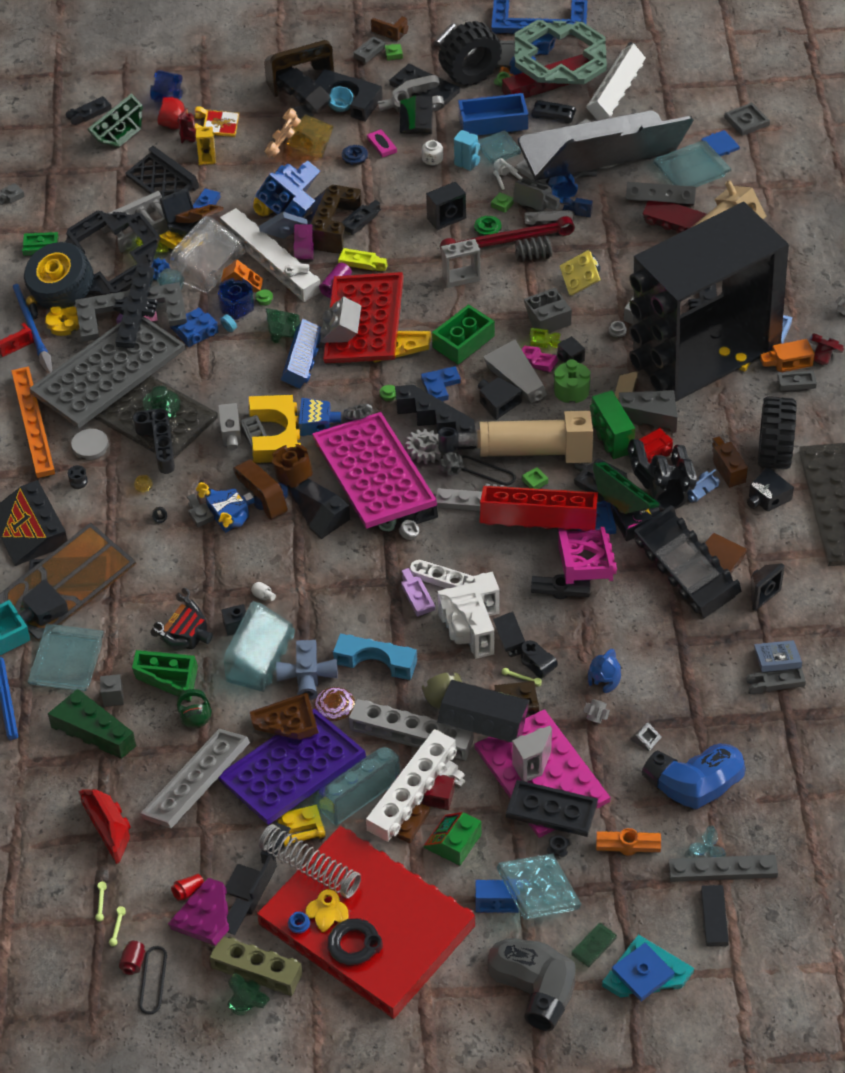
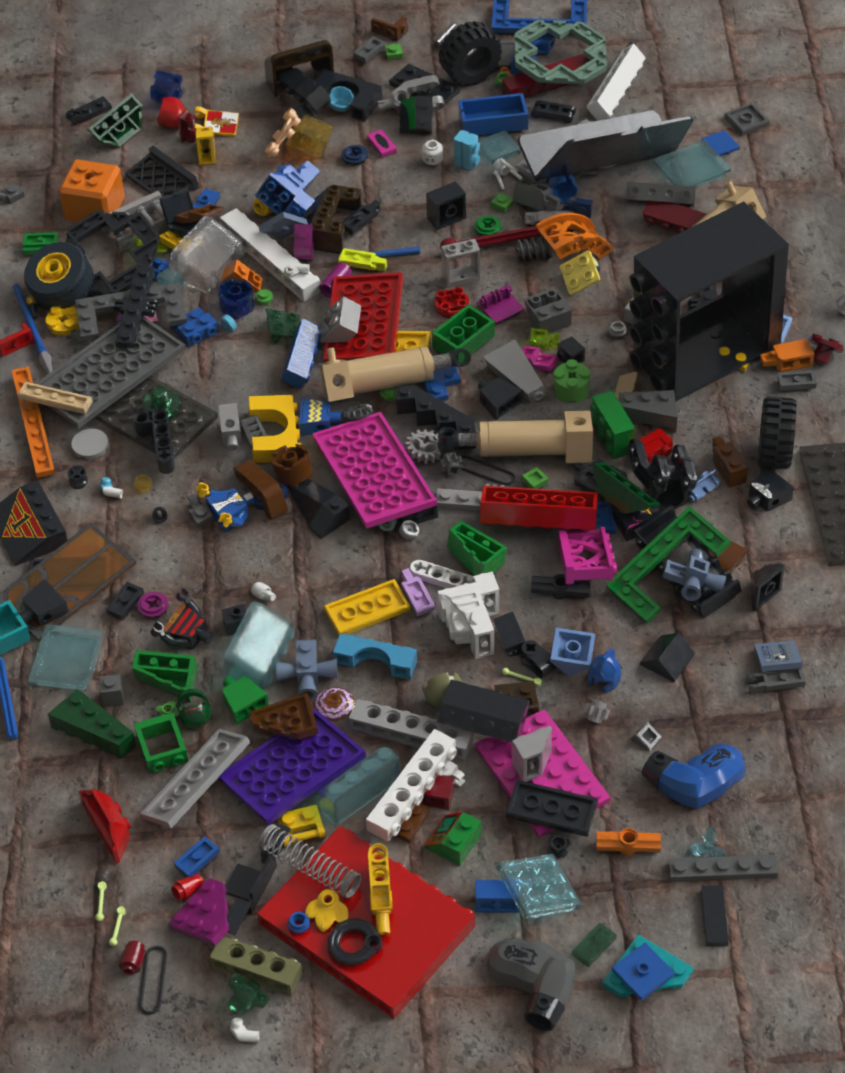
none -> tan tile [18,382,93,414]
none -> orange plate [58,159,125,222]
none -> white arm [100,477,123,499]
none -> black plate [106,582,144,621]
none -> green window [134,712,188,773]
none -> magenta gear [137,592,169,619]
none -> bright green plate [156,701,179,718]
none -> blue plate [174,836,220,877]
none -> green torso [222,676,269,724]
none -> white arm [230,1017,259,1042]
none -> tan piece [319,346,471,402]
none -> yellow tile [323,579,411,636]
none -> yellow piece [368,843,393,935]
none -> blue bar [371,246,420,258]
none -> red tile [434,287,469,318]
none -> green wedge [447,521,507,576]
none -> magenta hinge [476,285,525,324]
none -> orange fence [536,213,614,260]
none -> medium blue slope [550,628,595,677]
none -> green plate [606,506,731,624]
none -> black slope [640,632,695,682]
none -> sand blue brick [662,549,726,601]

